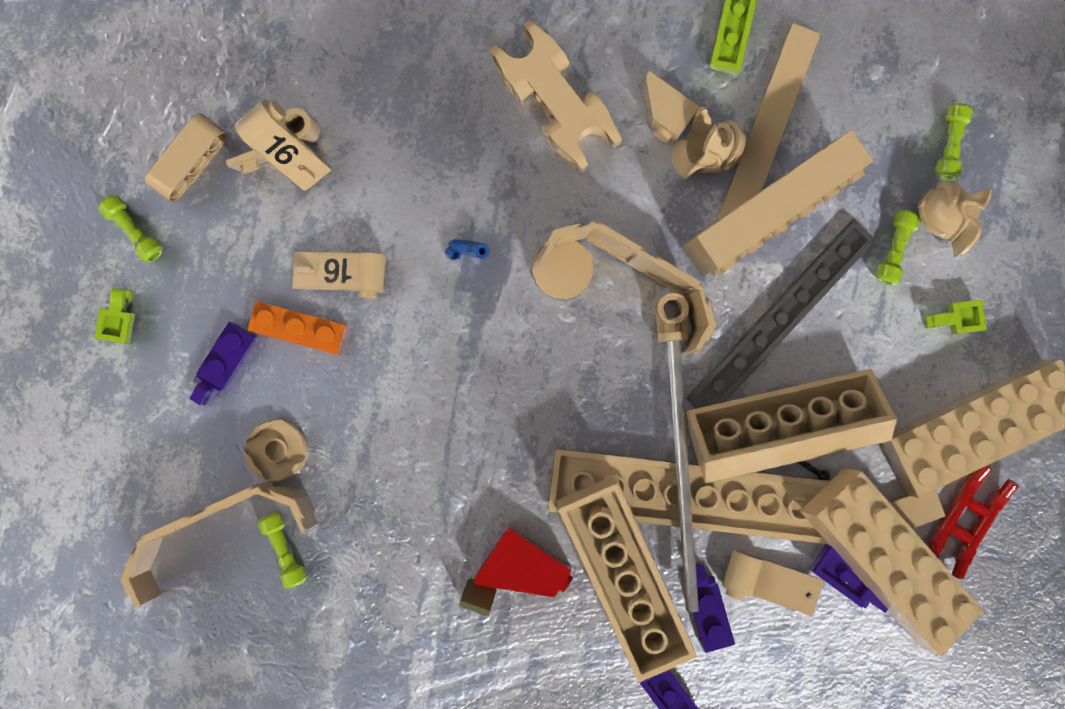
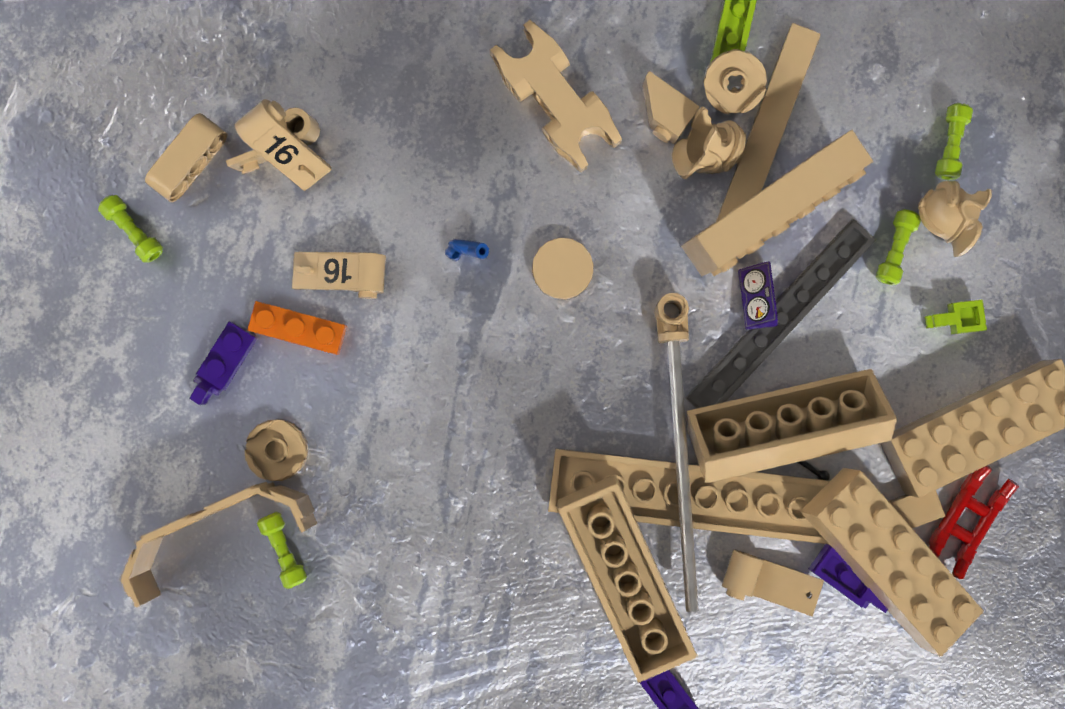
lime plate [94,288,135,344] -> none
olive slope [459,578,497,616] -> none
red slope [473,525,573,598] -> none
tan windscreen [534,221,717,356] -> none
dark purple hinge [692,562,735,653] -> none
none -> tan plate [703,49,767,114]
none -> slope [738,261,778,330]

